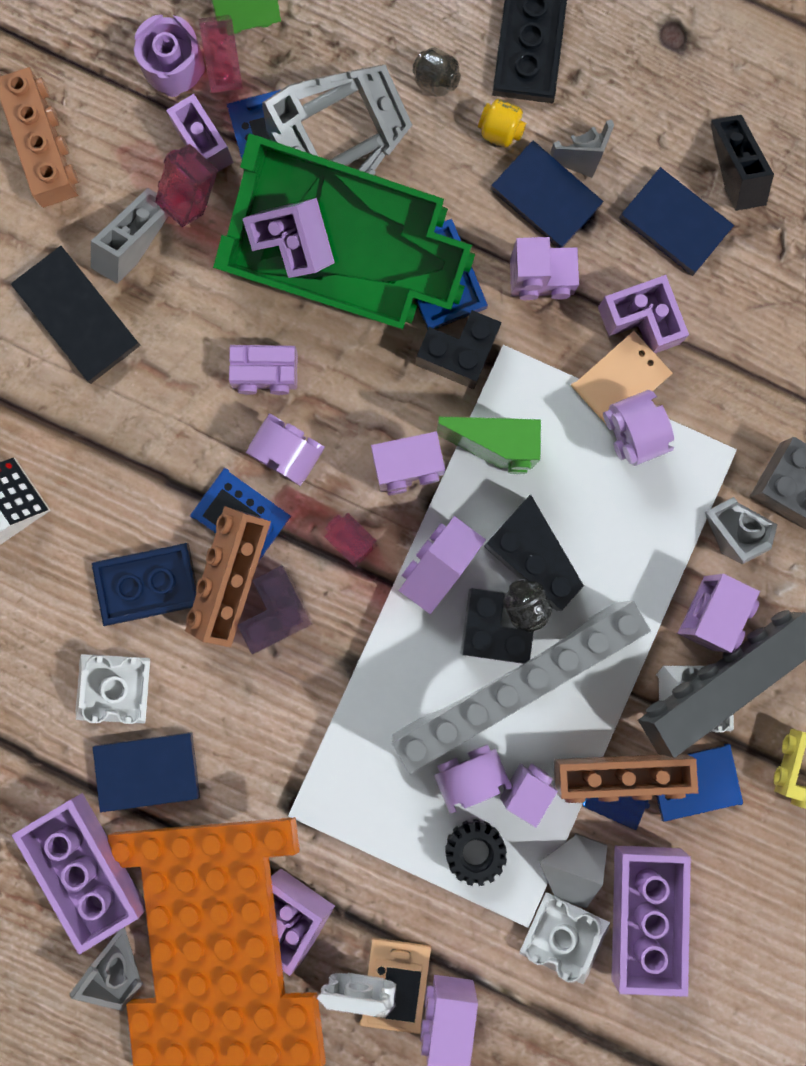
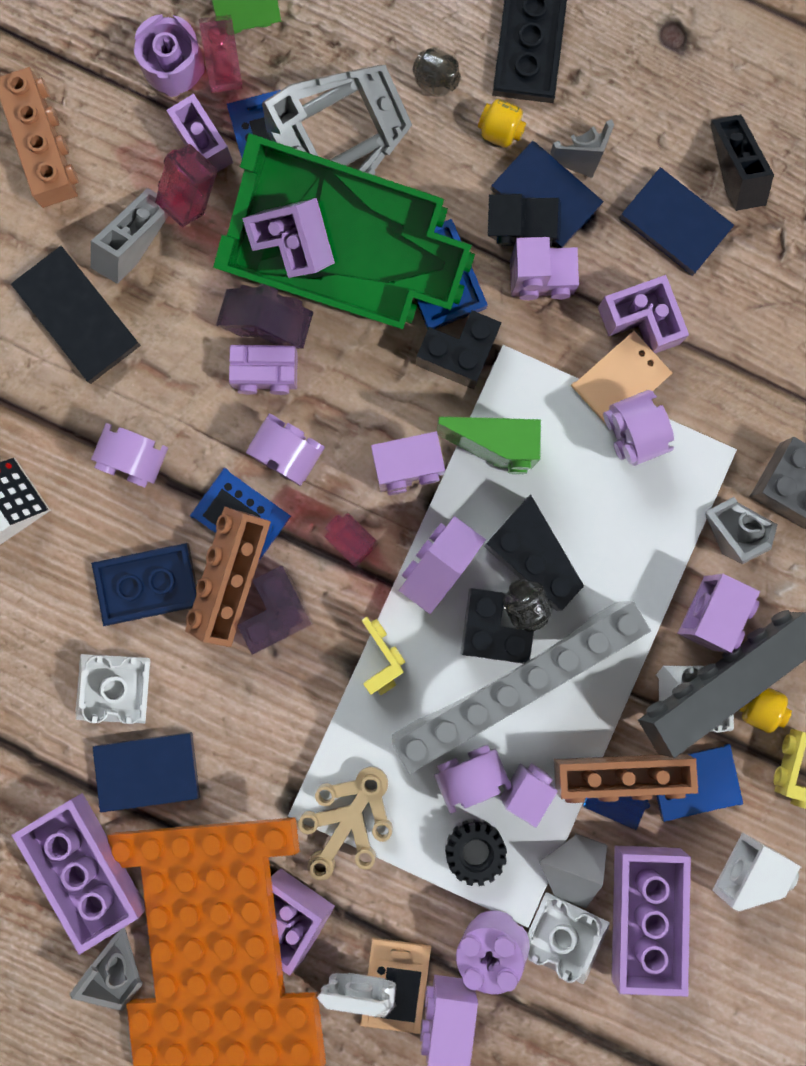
none -> lavender brick [91,423,168,488]
none -> clear purple brick [216,284,314,349]
none -> tan plant [298,766,393,881]
none -> light yellow bracket [361,616,406,696]
none -> lavender brick [456,911,530,994]
none -> black brick [488,194,561,247]
none -> white slope [712,832,801,911]
none -> yellow head [738,687,792,733]

